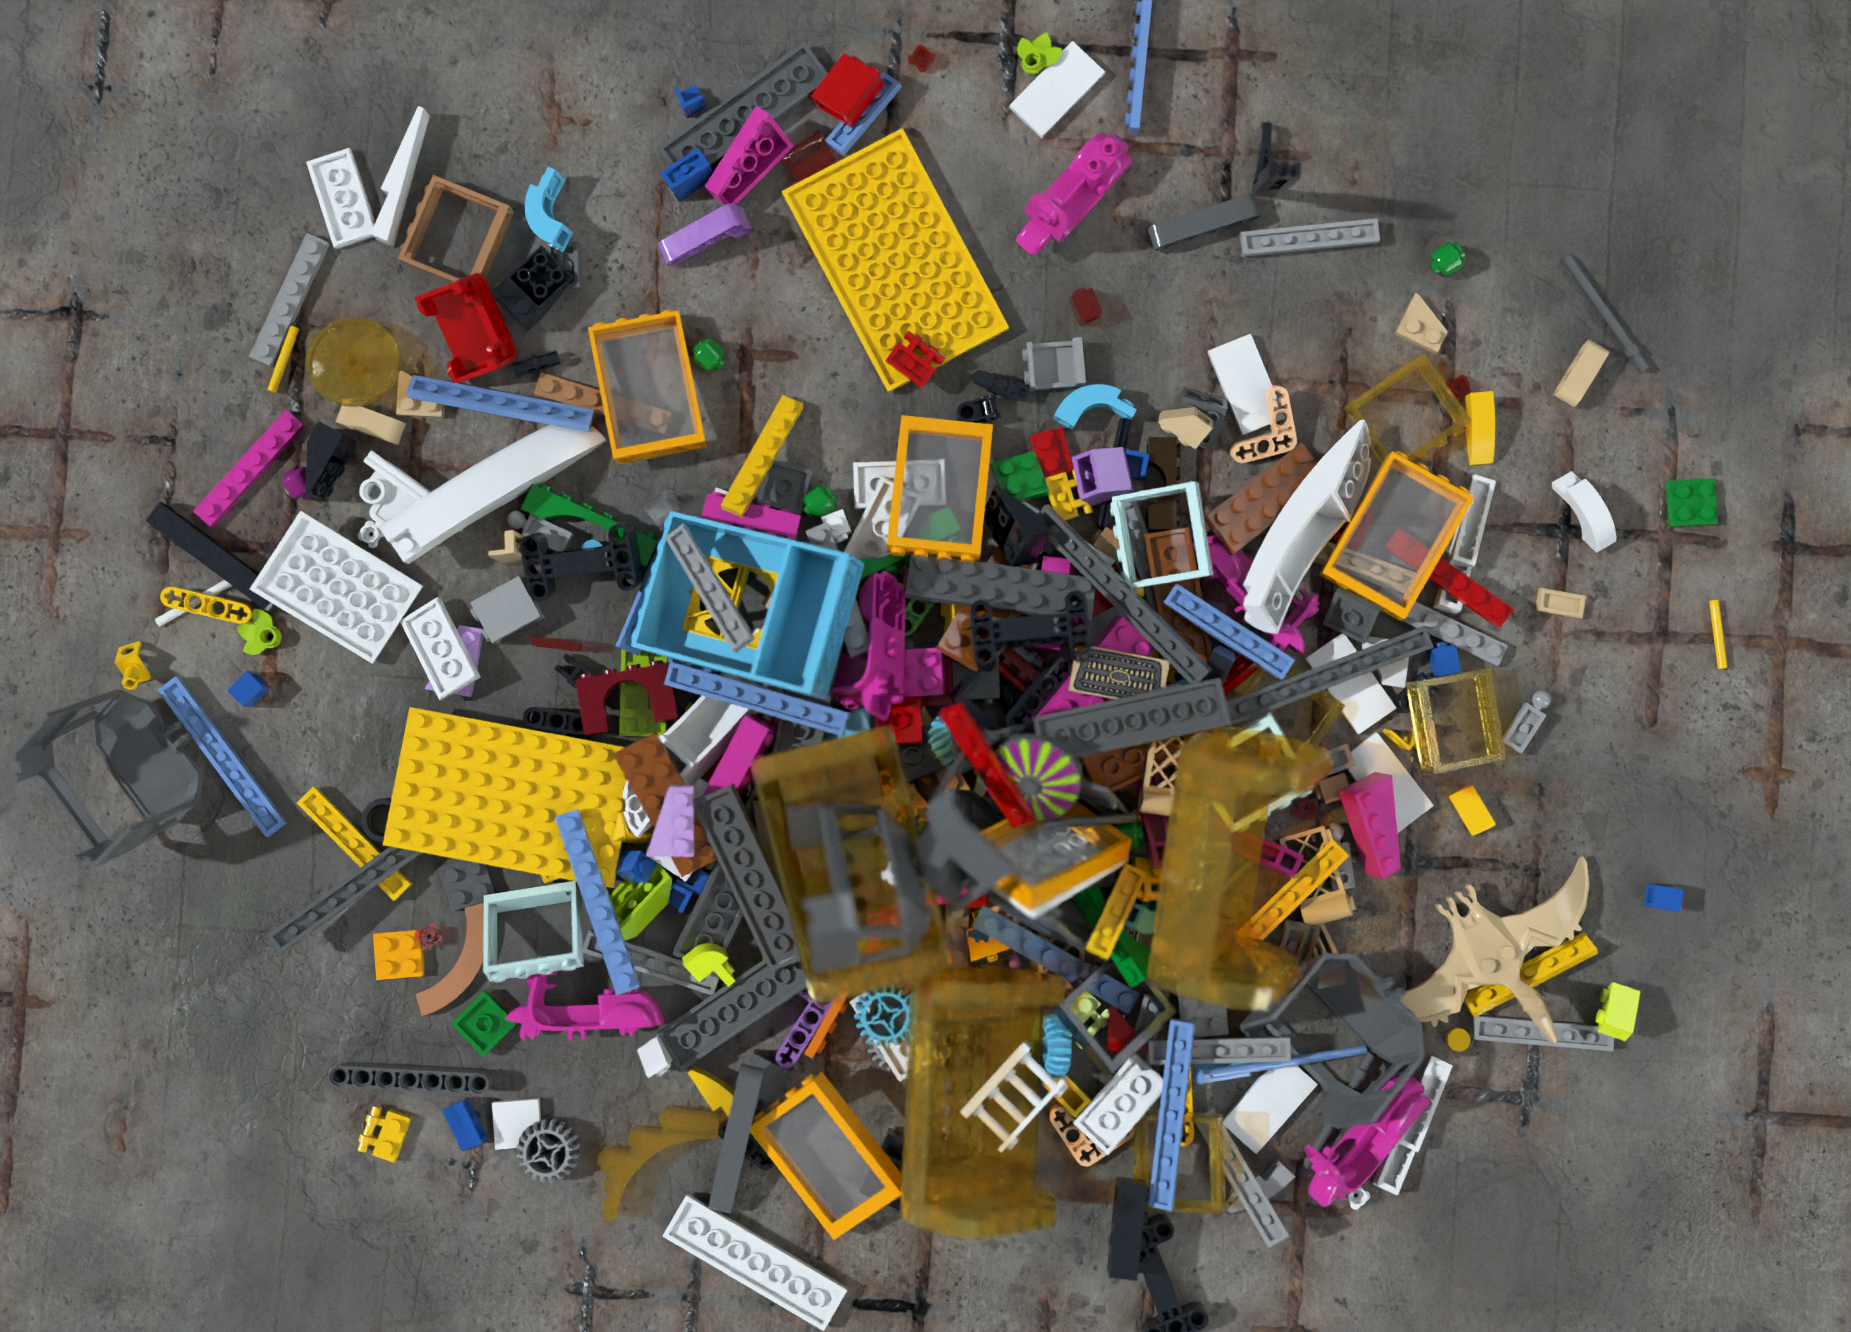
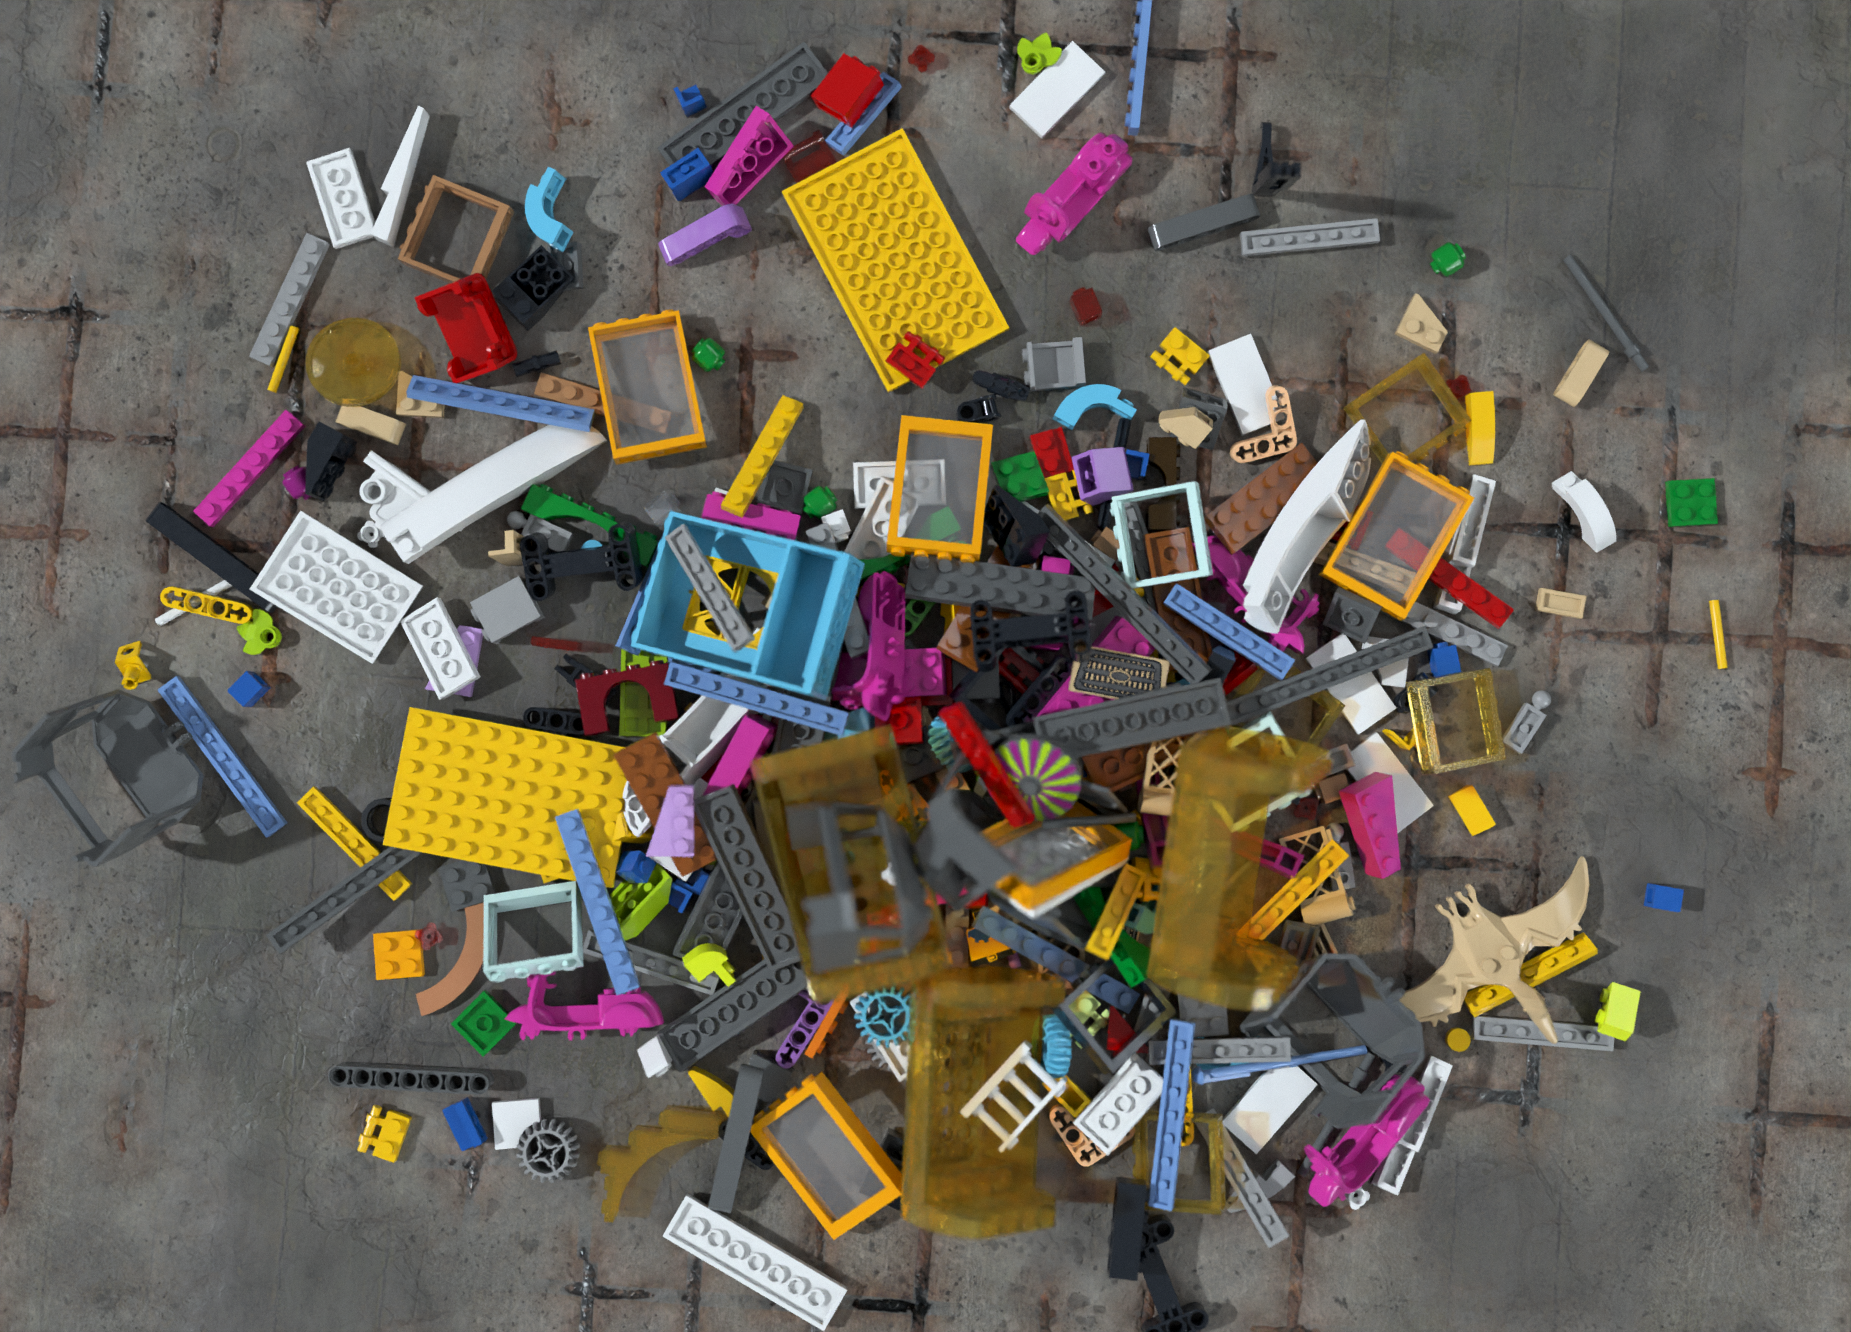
none -> yellow plate [1150,327,1210,385]

